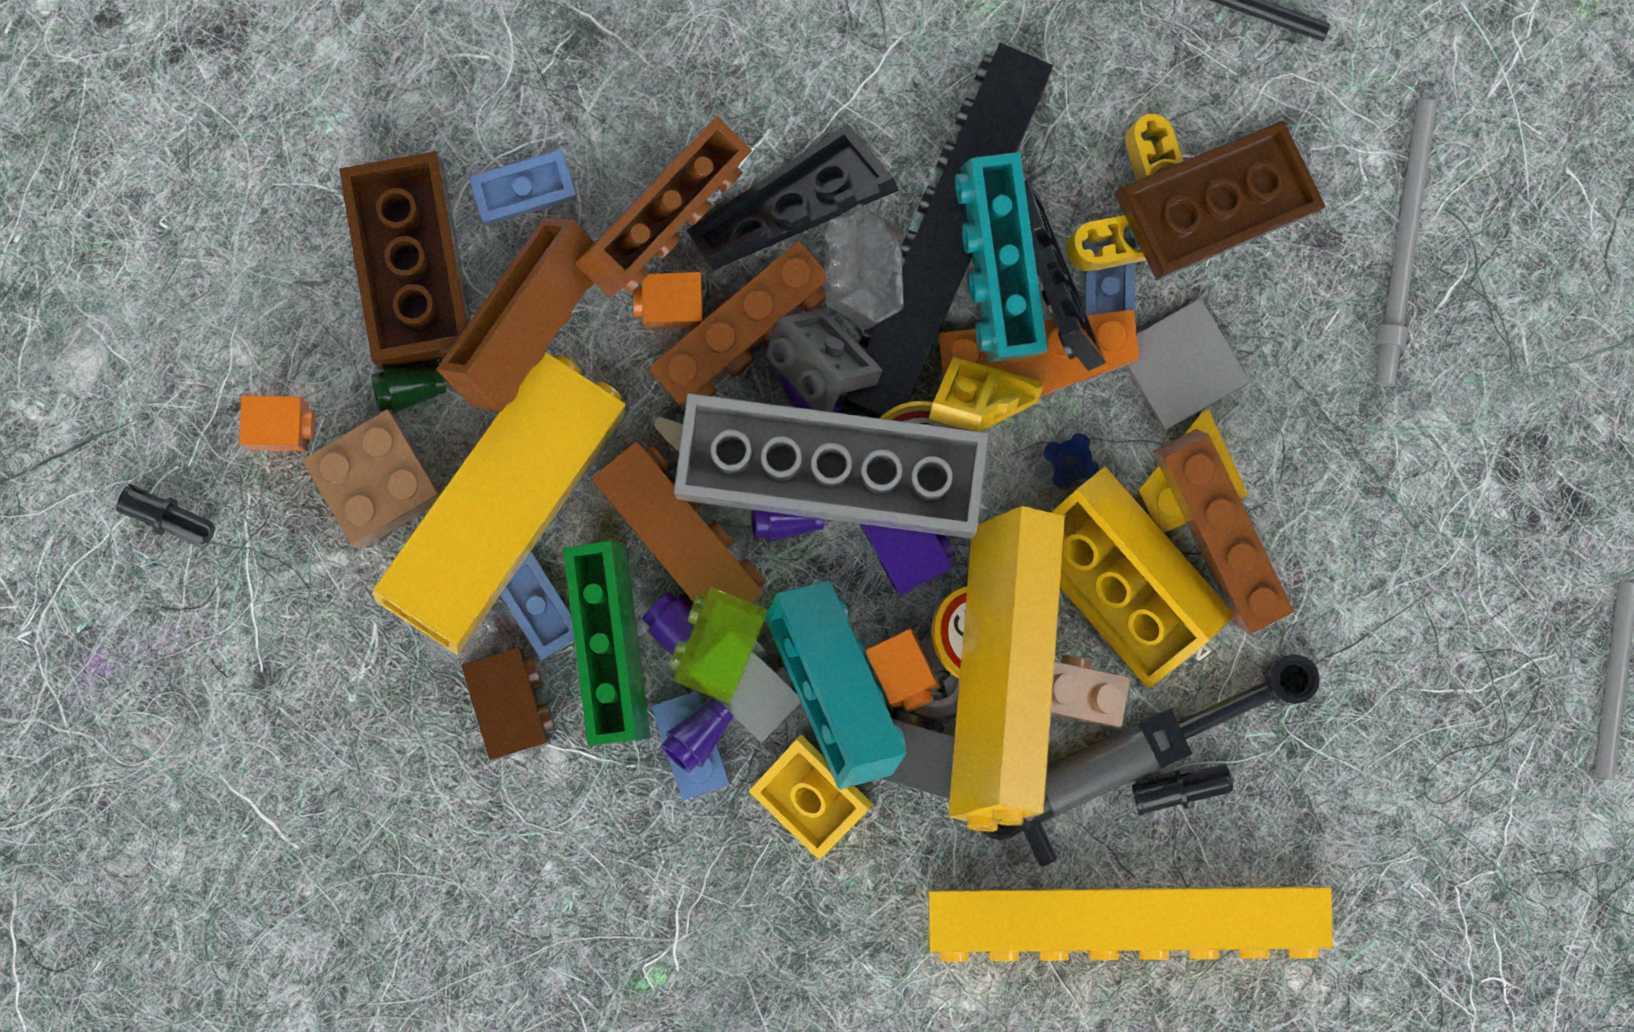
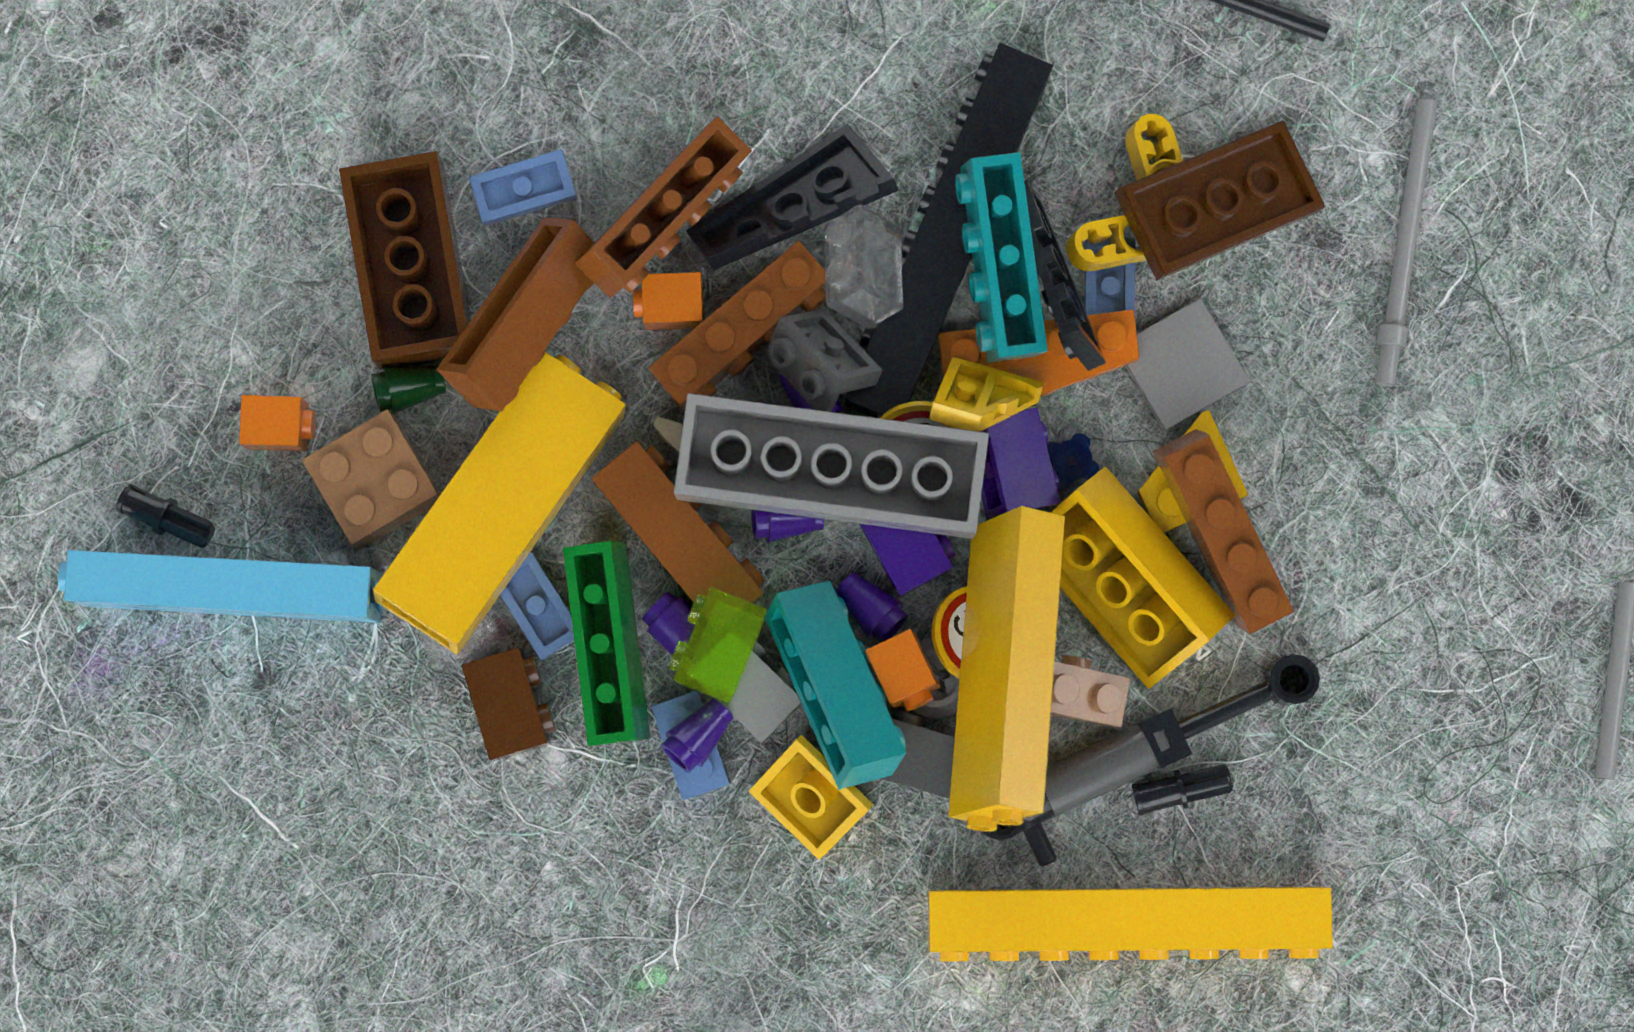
none -> medium azure brick [58,550,384,623]
none -> dark purple cone [835,572,908,643]
none -> dark purple brick [981,407,1060,520]

